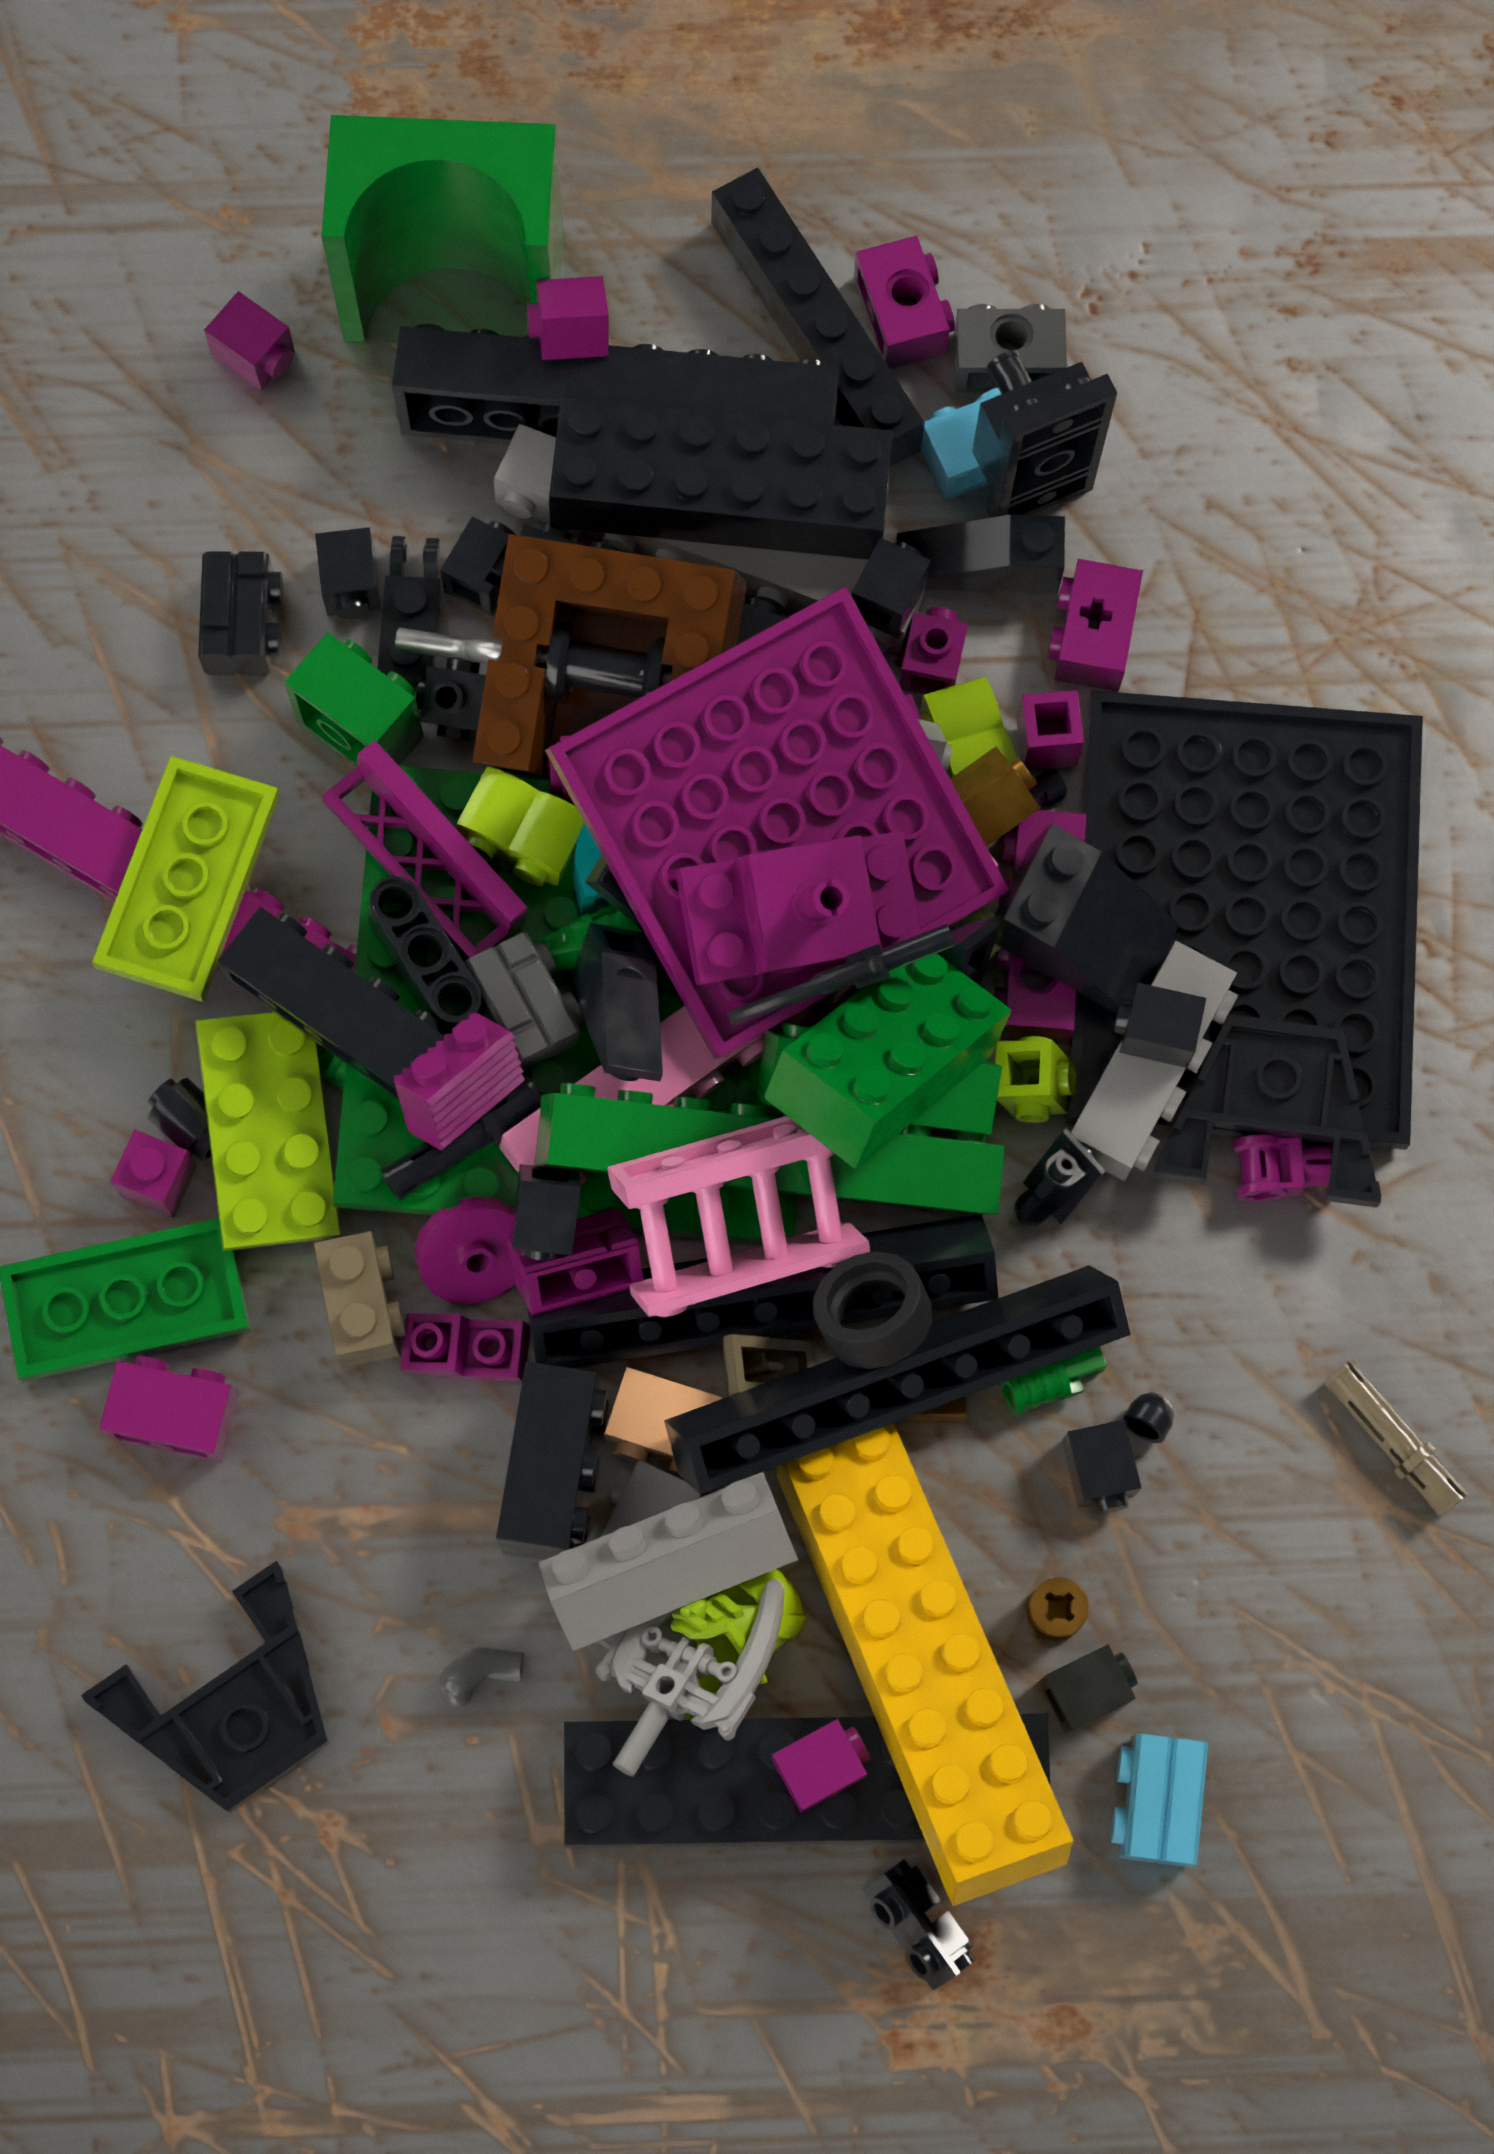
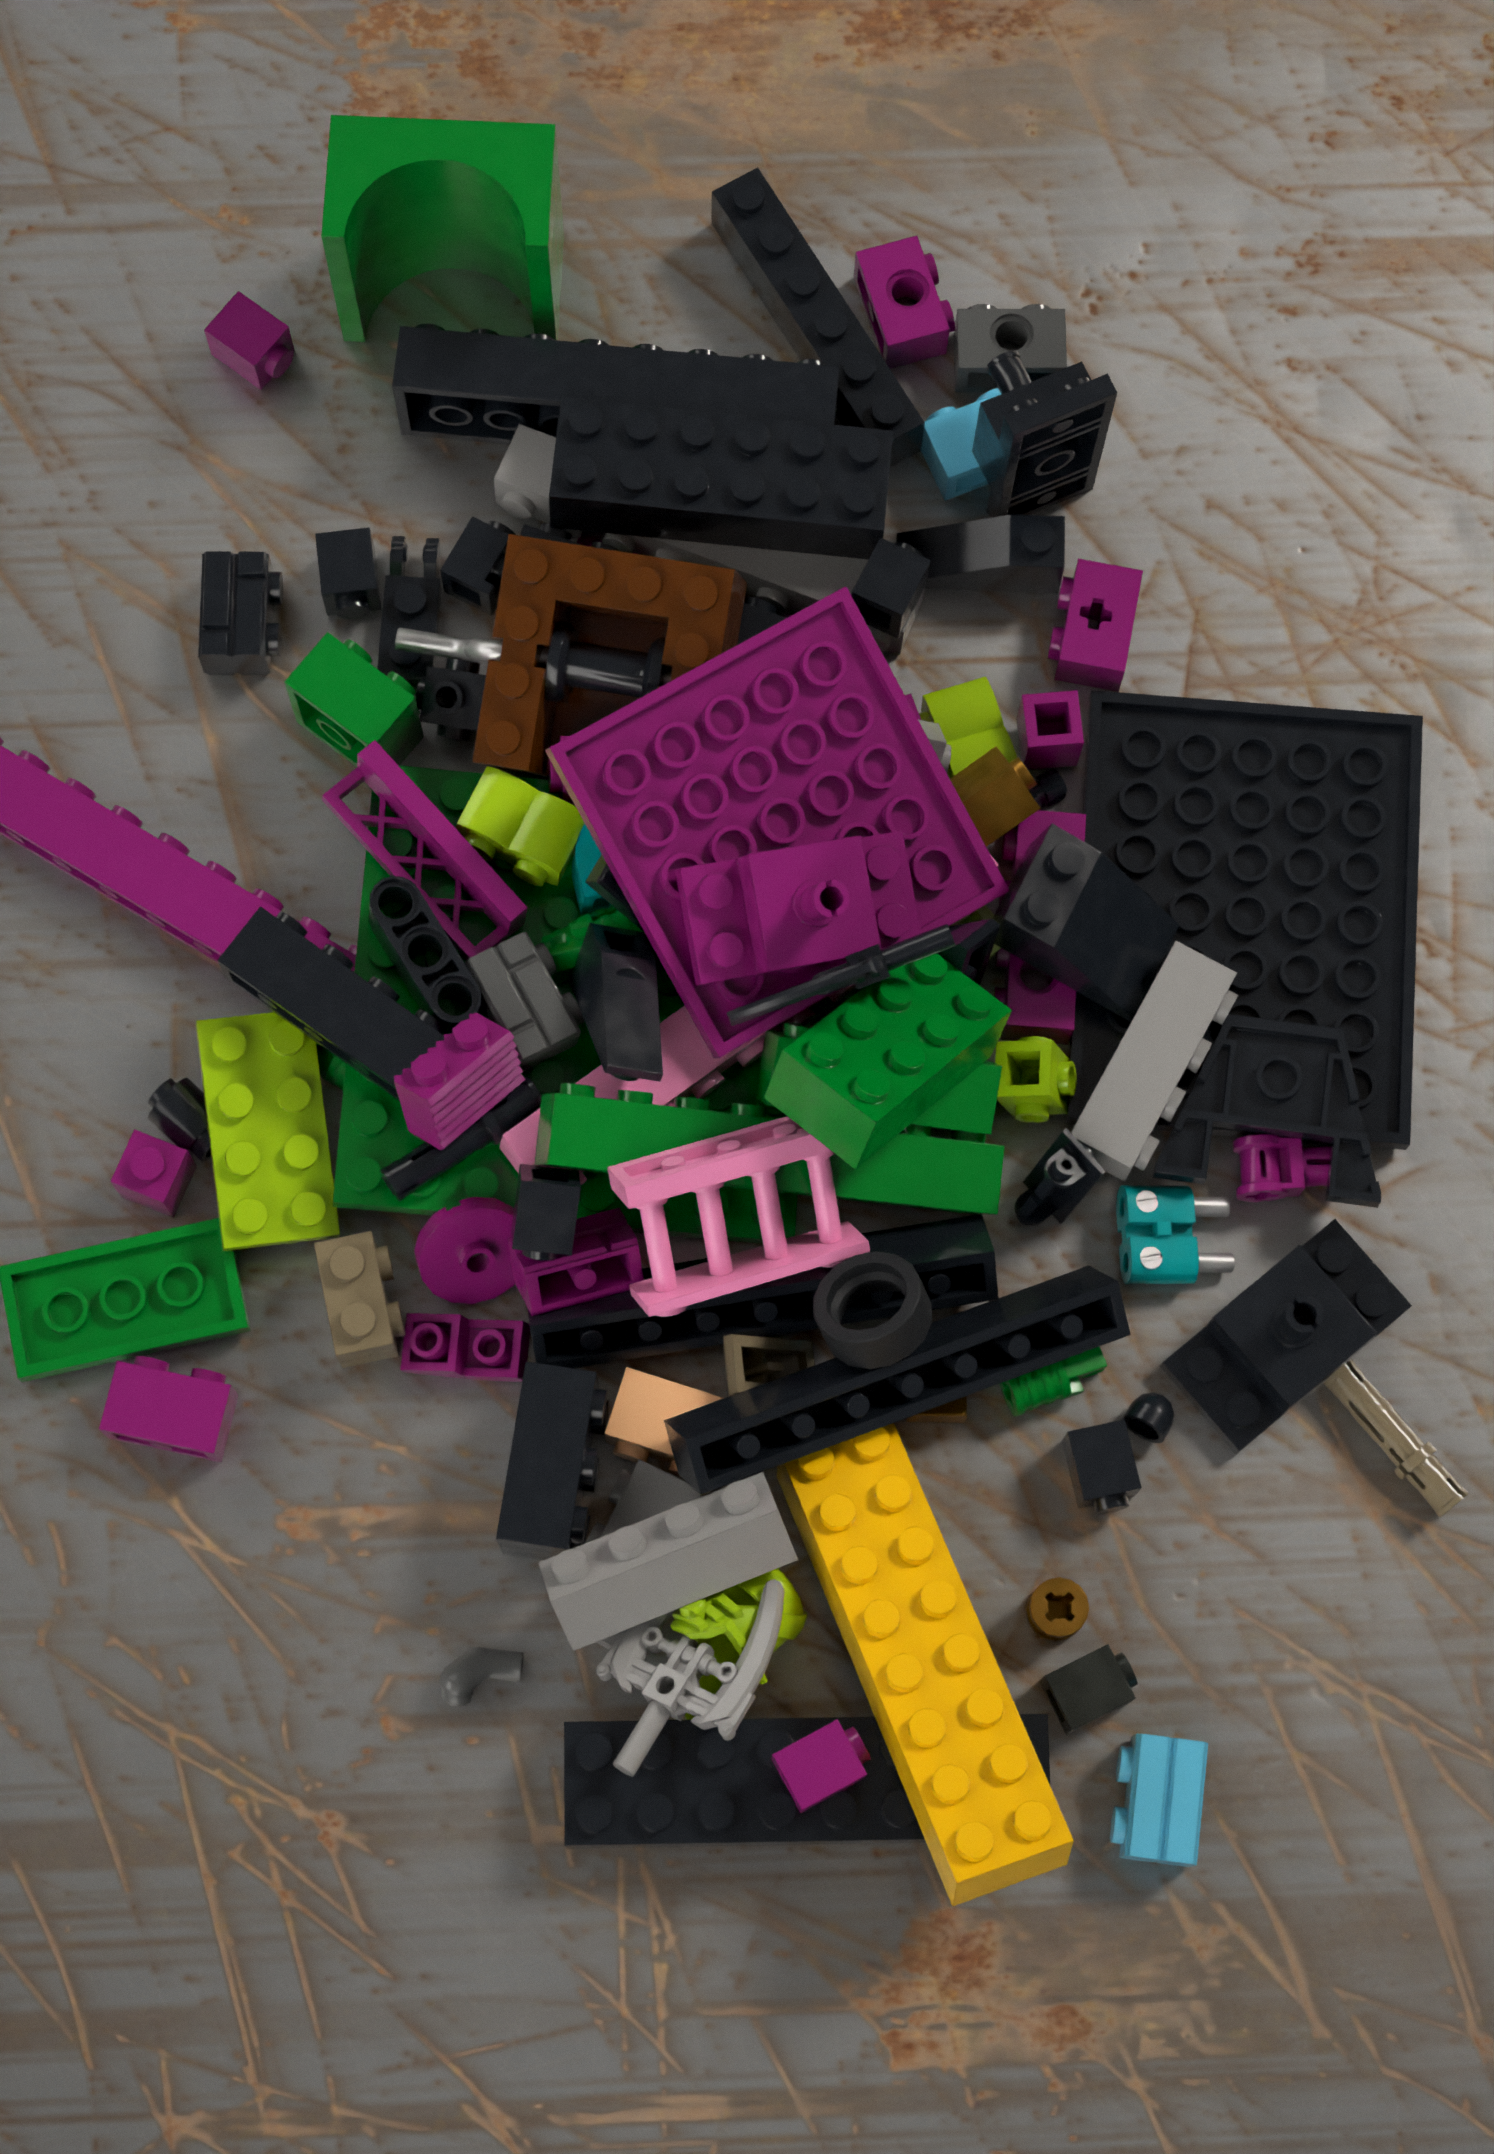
black wing [81,1560,330,1813] -> none
lime plate [92,755,280,1002] -> none
magenta brick [527,276,609,360] -> none
black hinge [862,1859,976,1991] -> none
magenta brick [899,607,968,694] -> none
black brick [1113,982,1206,1068] -> none
none -> teal piece [1116,1185,1235,1284]
none -> black brick [1160,1219,1412,1455]

